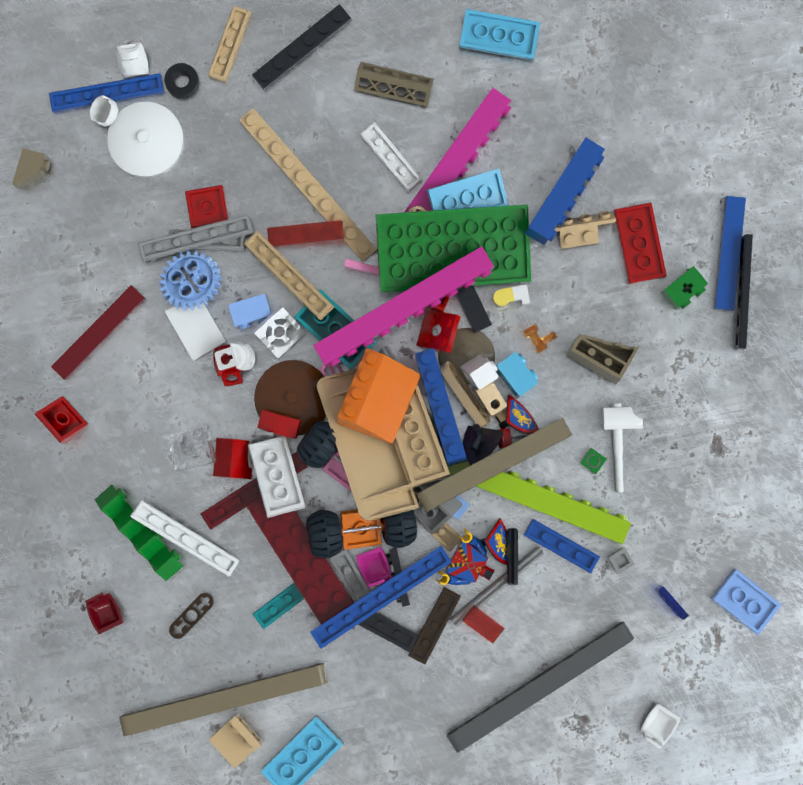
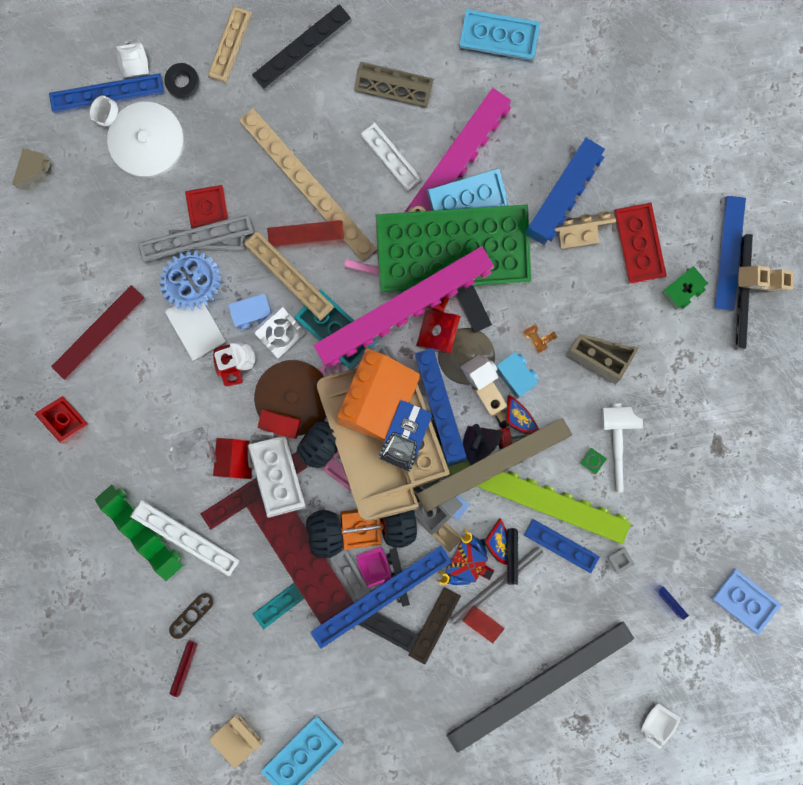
dark red piece [85,593,123,635] -> none
dark tan beam [119,663,328,736] -> none
tan beam [439,361,490,428] -> none
leg [493,284,530,308] -> none
none -> dark red axle [169,640,197,697]
none -> sticker [378,400,433,472]
none -> tan arch [738,266,794,291]

